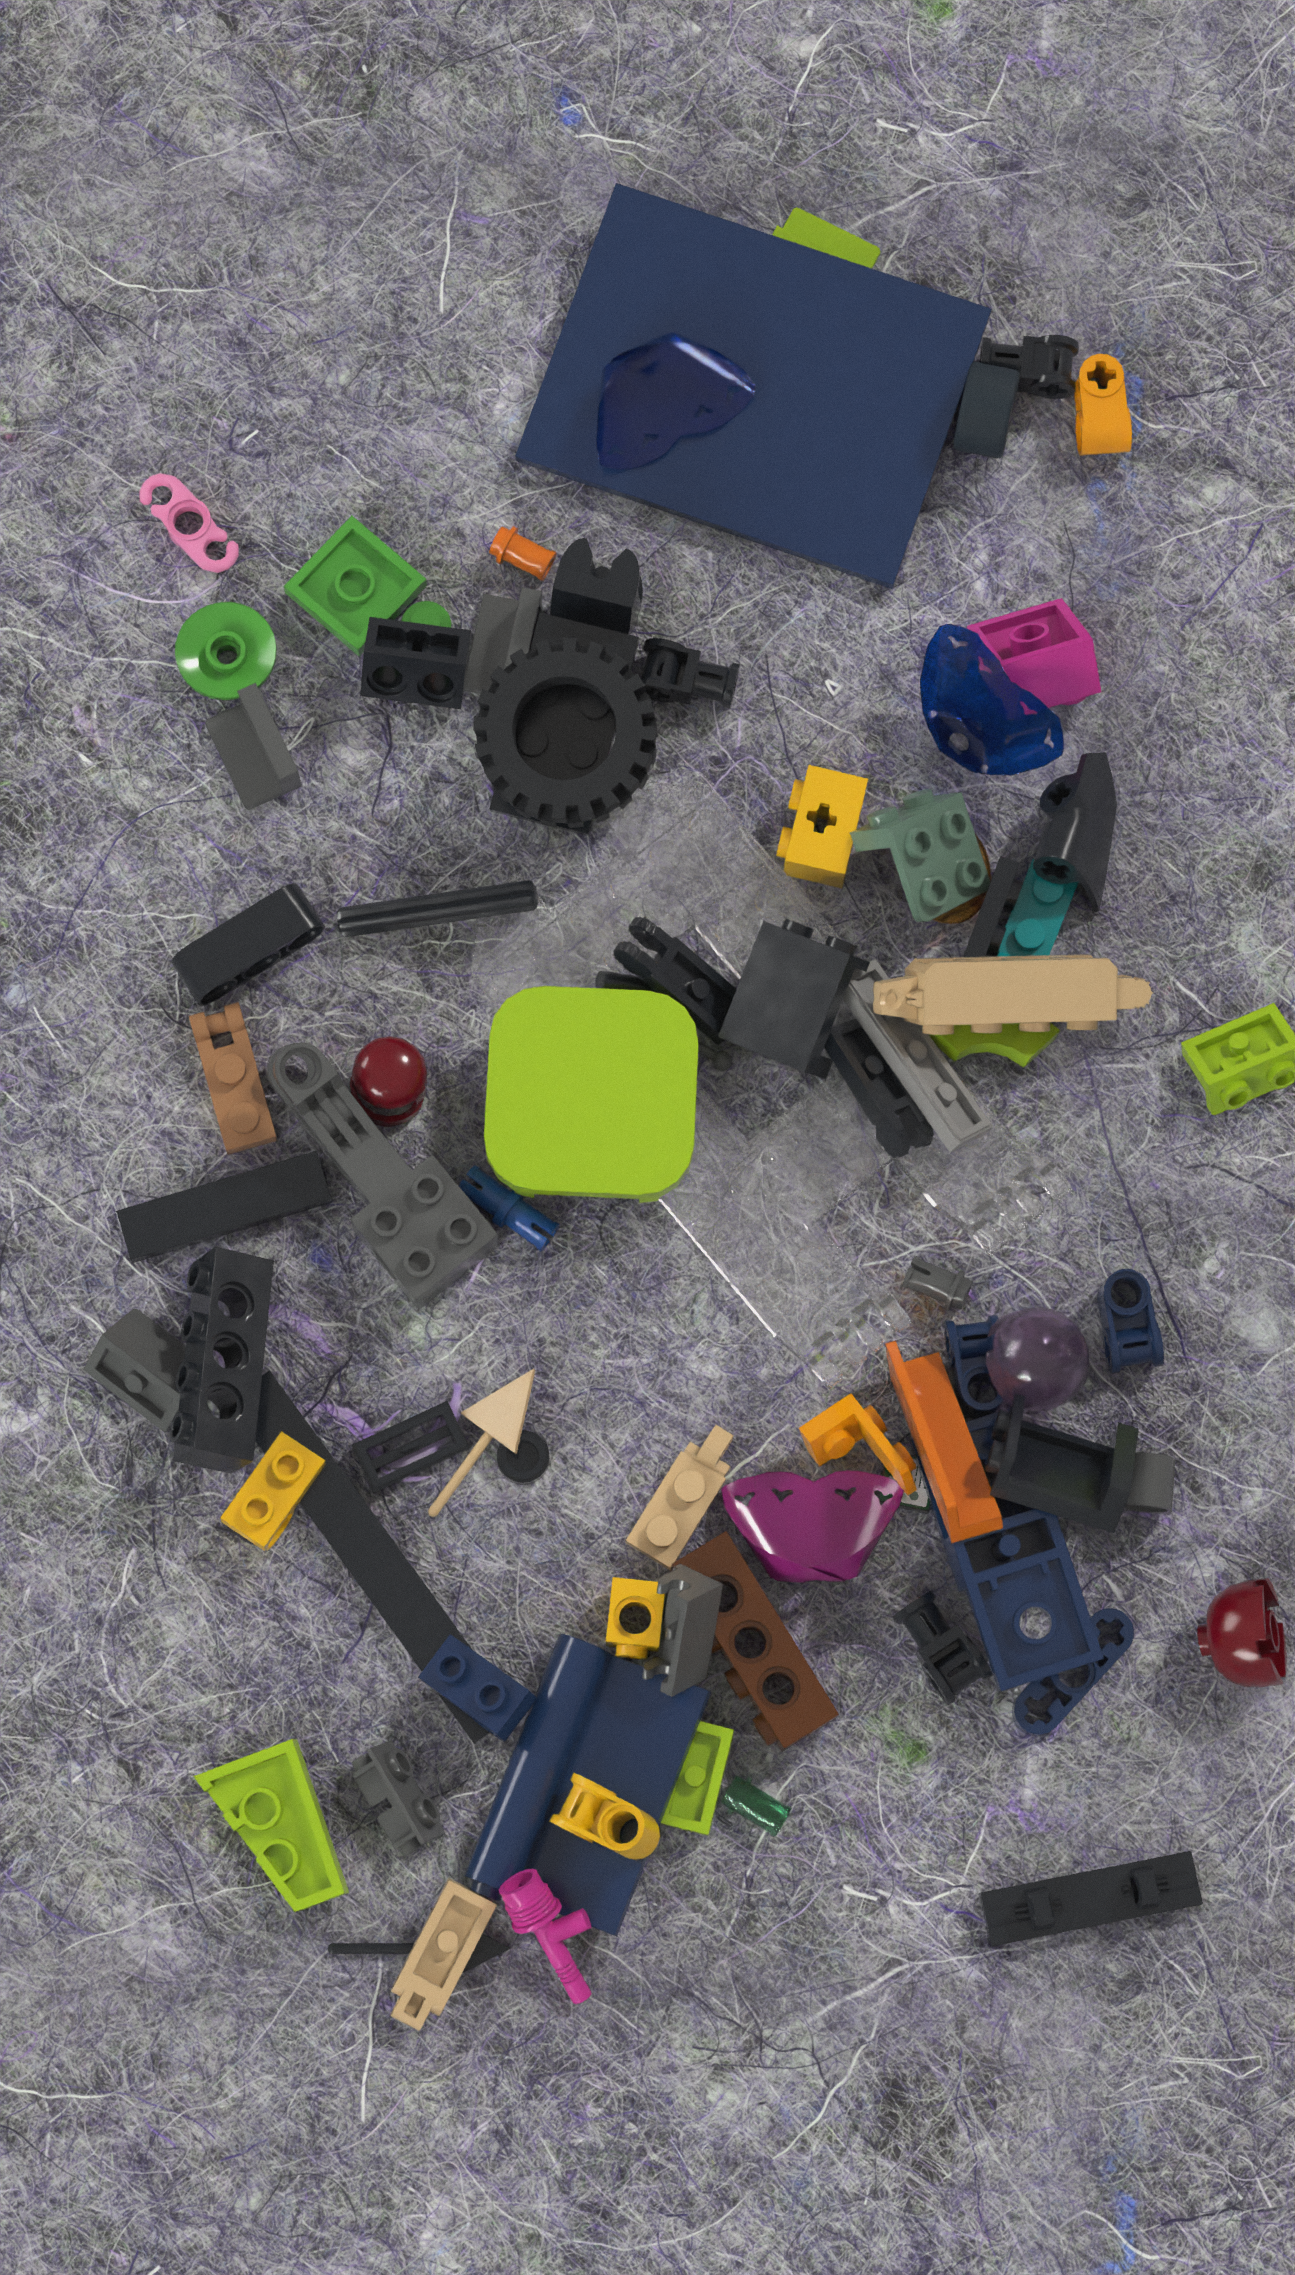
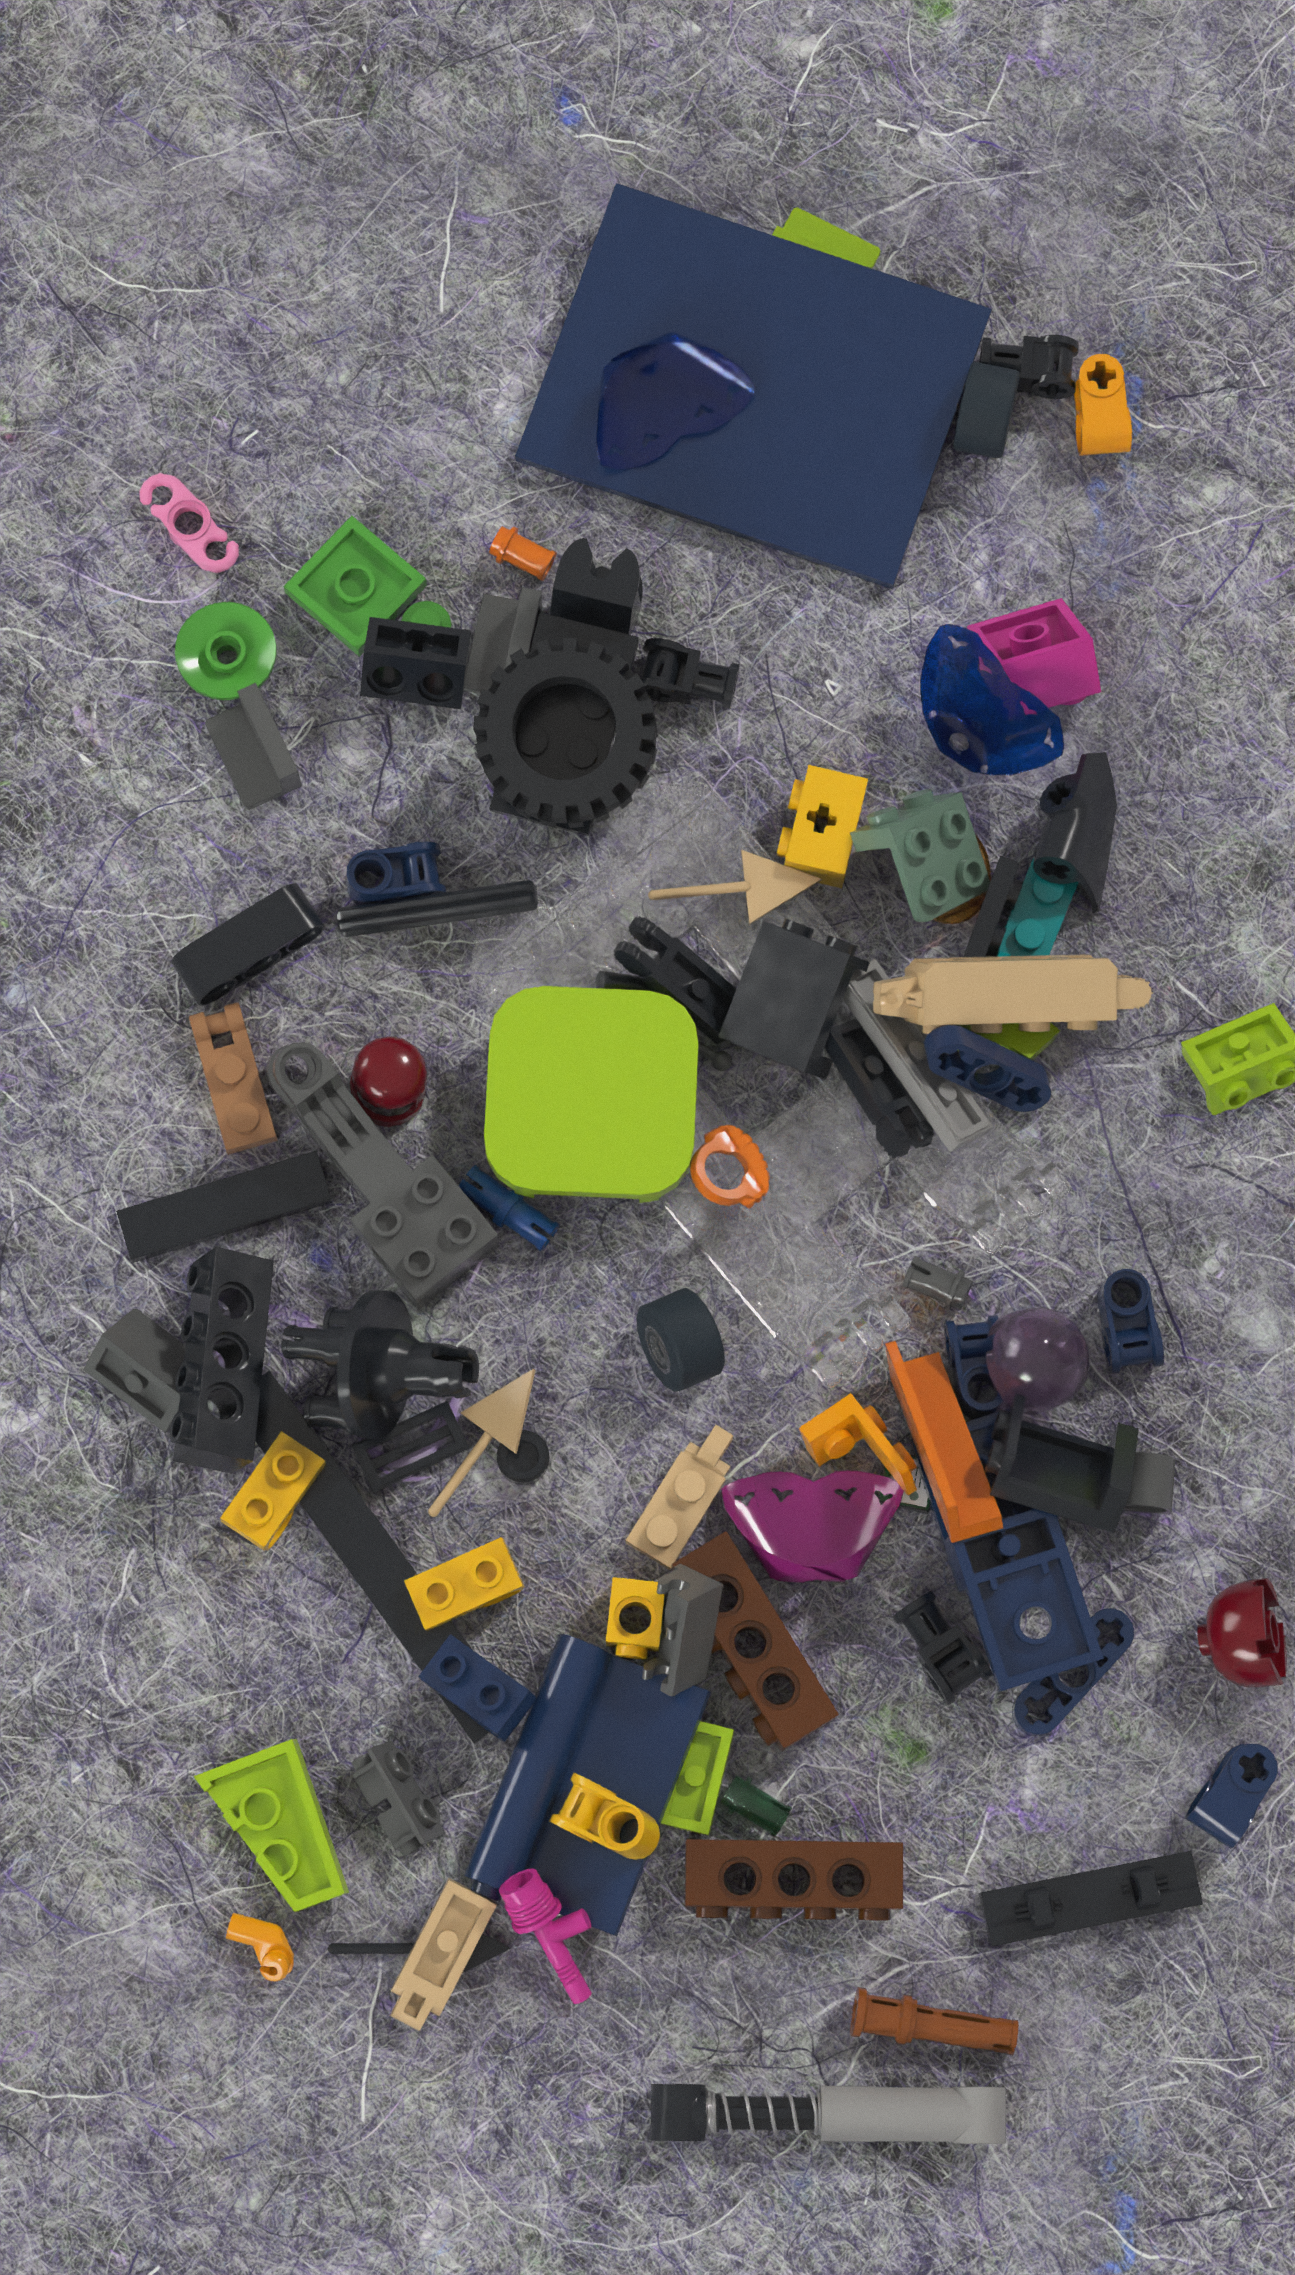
none -> light orange arm [226,1913,294,1982]
none -> black piece [281,1290,479,1439]
none -> dark blue piece [346,841,446,905]
none -> yellow plate [404,1537,525,1631]
none -> black wheel [636,1288,725,1392]
none -> tan piece [648,850,822,925]
none -> piece [650,2084,1006,2144]
none -> reddish brown brick [684,1839,903,1921]
none -> orange piece [690,1125,770,1209]
none -> dark orange pin [850,1987,1019,2056]
none -> dark blue beam [924,1025,1051,1112]
none -> dark blue piece [1185,1744,1278,1849]

